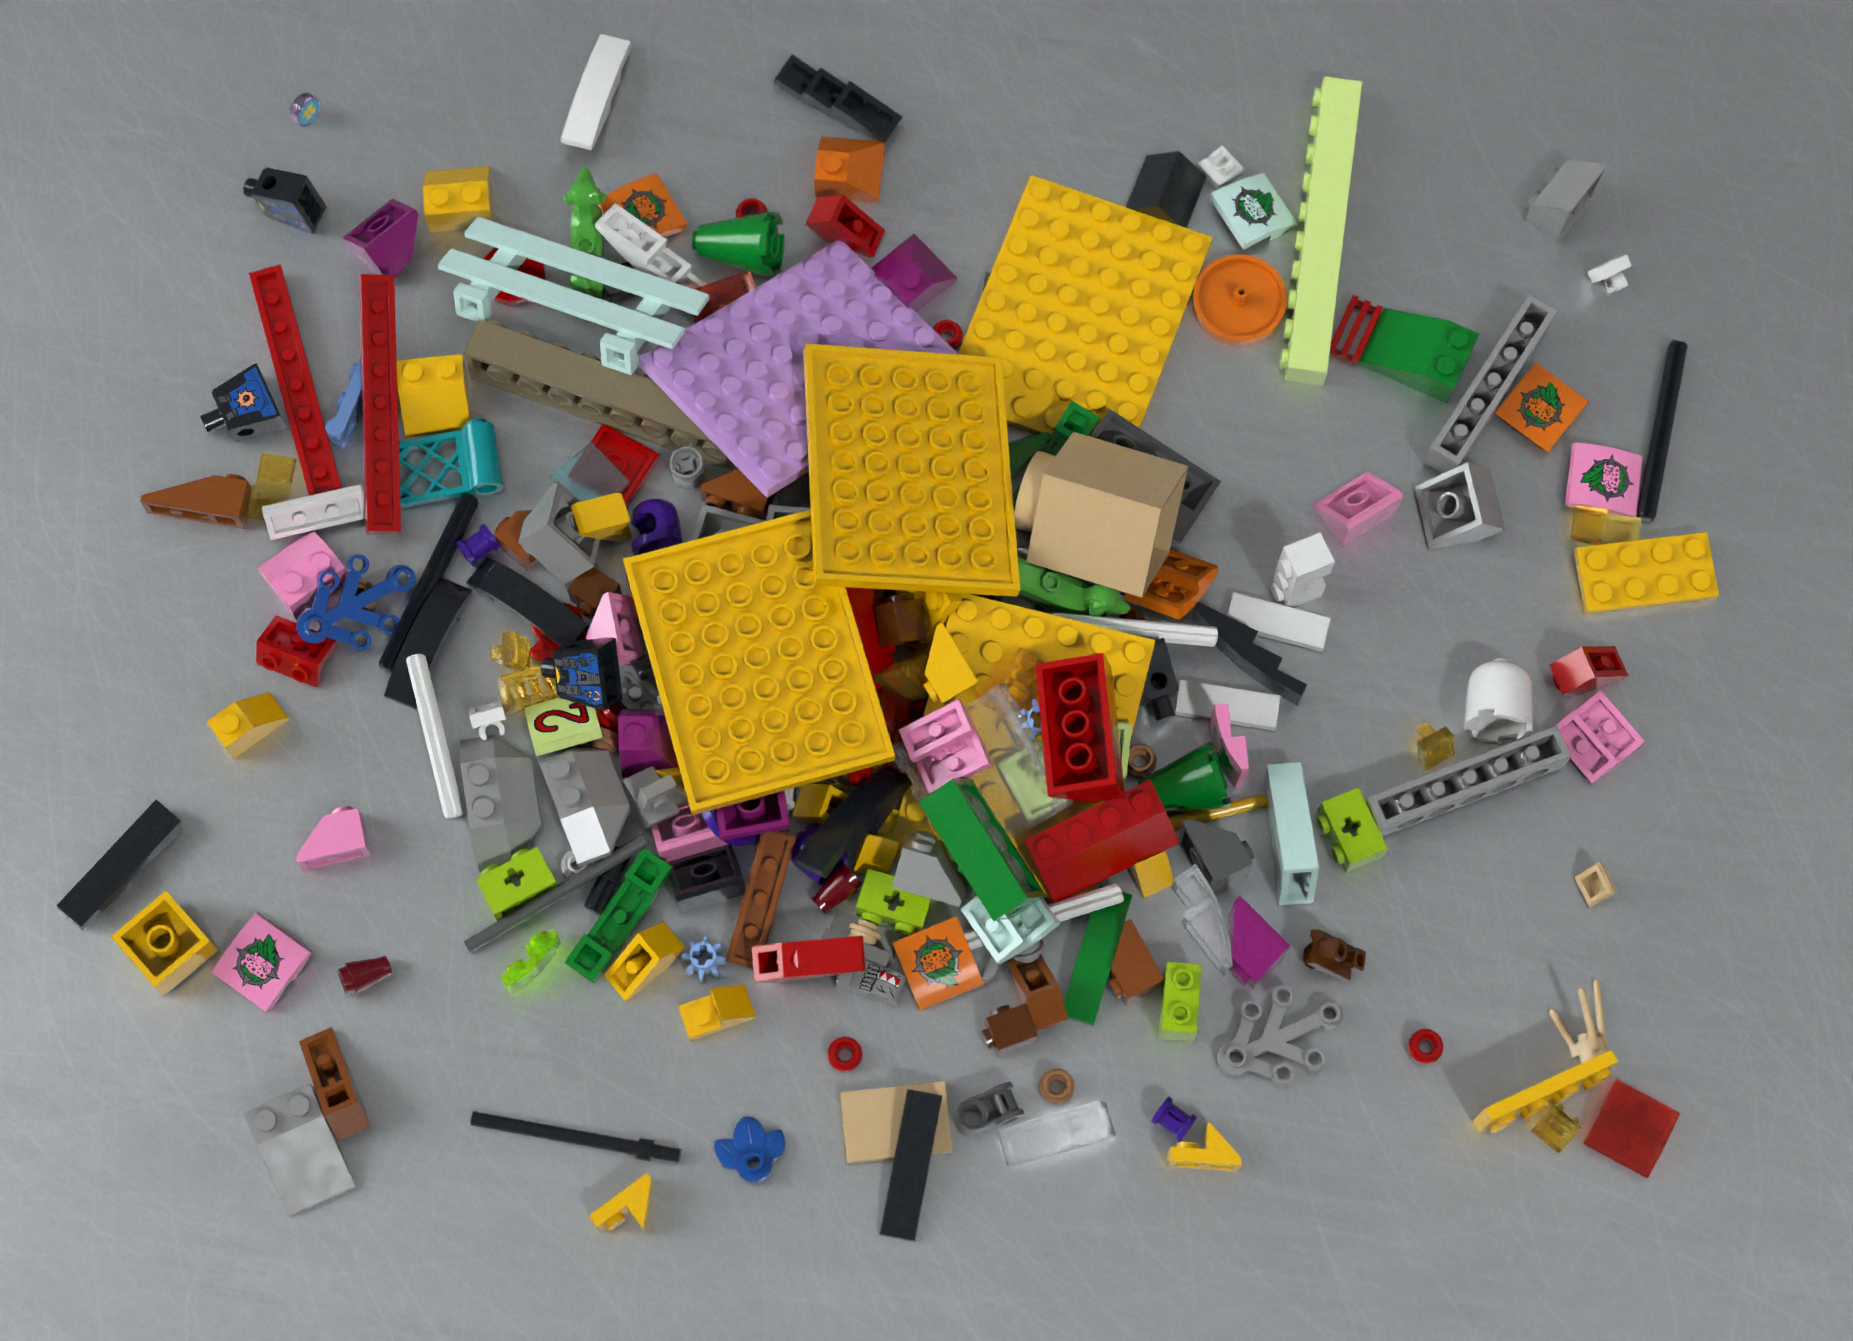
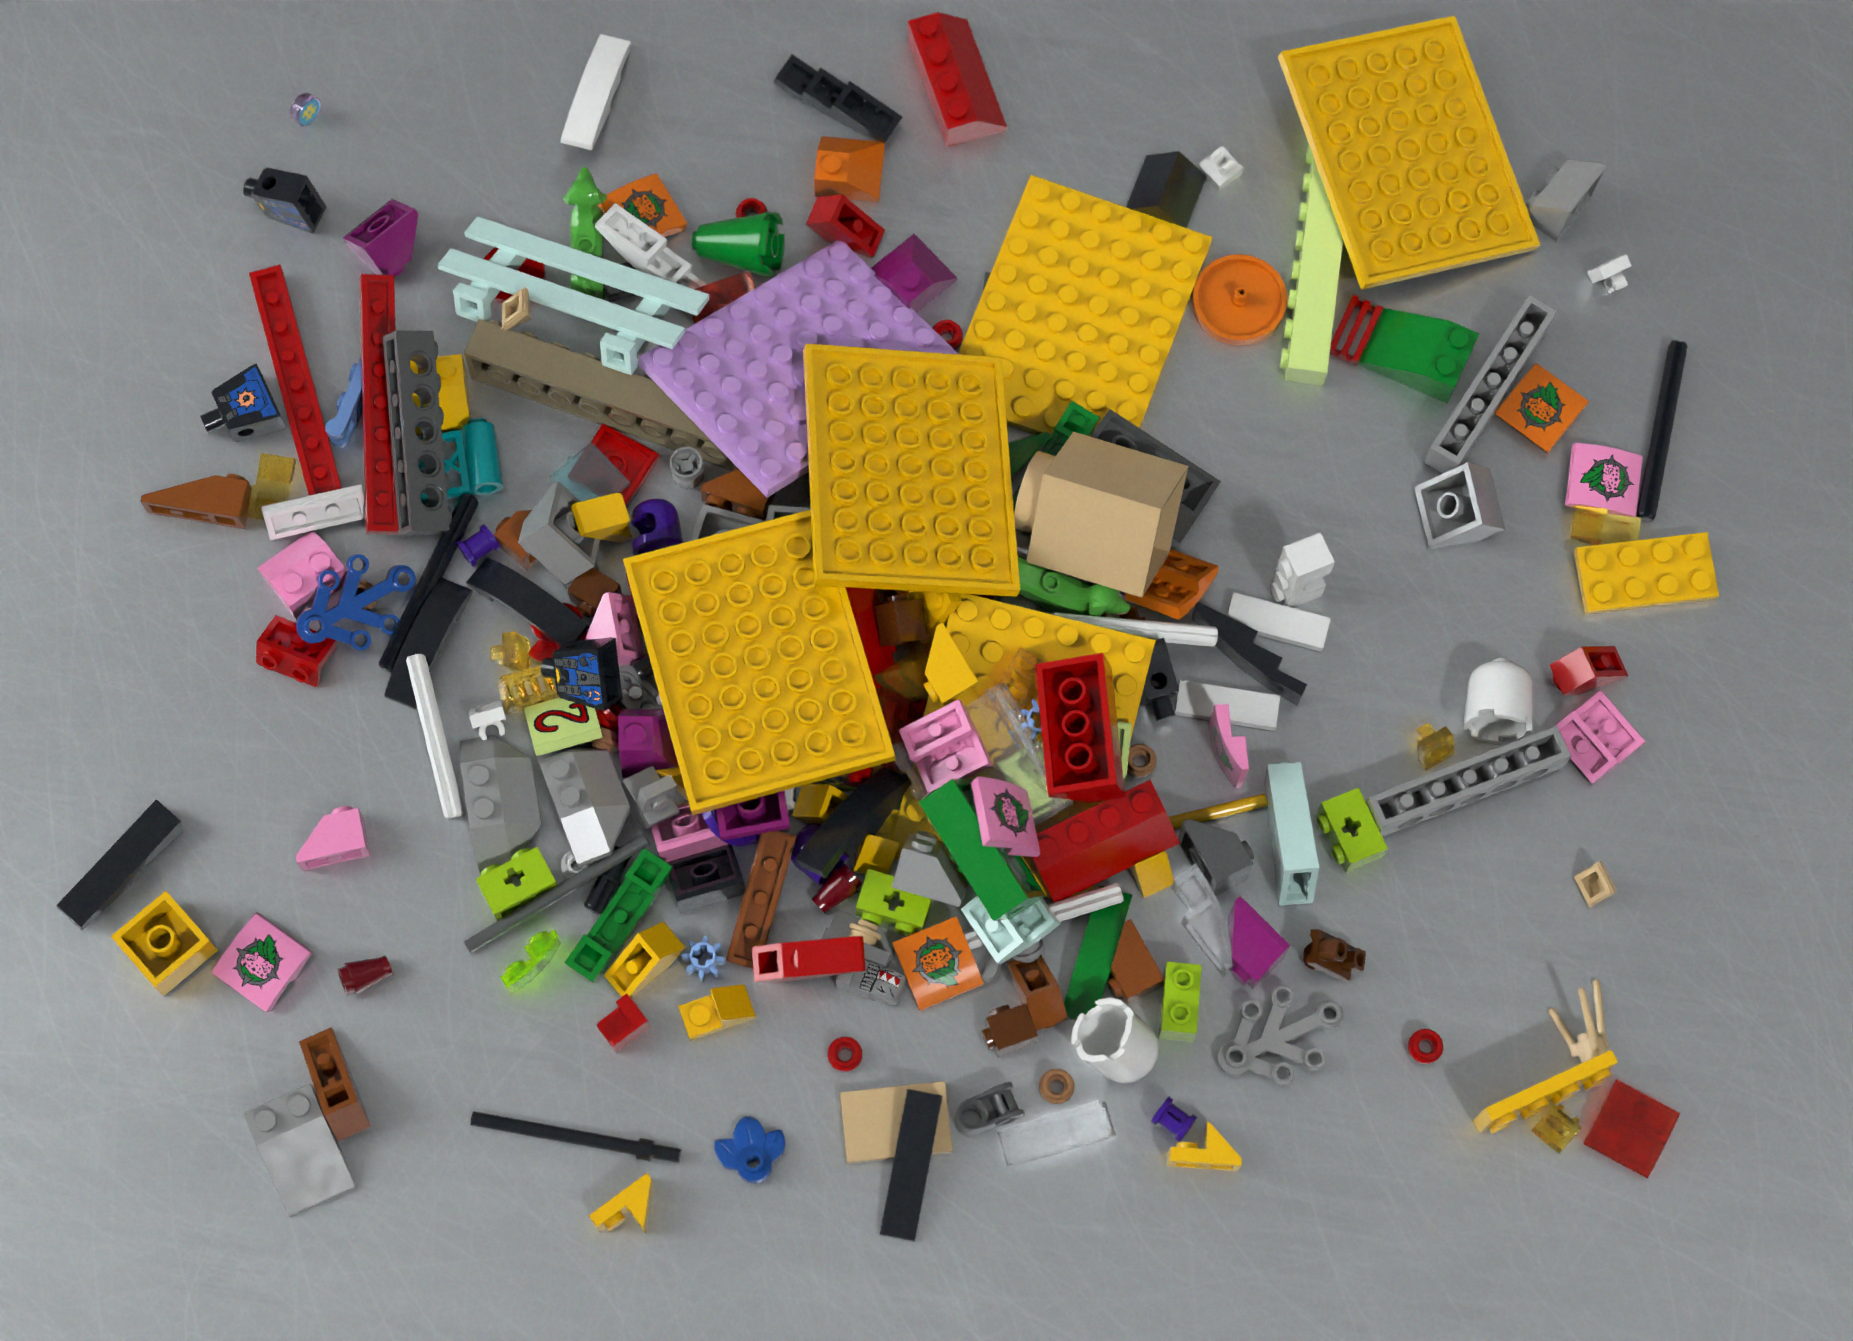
yellow slope [206,692,290,759] -> none
yellow slope [423,166,494,232] -> none
green cone [1138,741,1232,813] -> none
light aqua slope [1210,173,1297,250] -> none
bright pink slope [1313,471,1403,547] -> none
none -> dark grey brick [383,330,452,536]
none -> tan slope [502,287,532,331]
none -> red panel [597,993,650,1053]
none -> red slope [907,12,1007,147]
none -> bright pink slope [971,776,1040,857]
none -> white cylinder [1071,997,1159,1084]
none -> yellow plate [1278,16,1540,290]

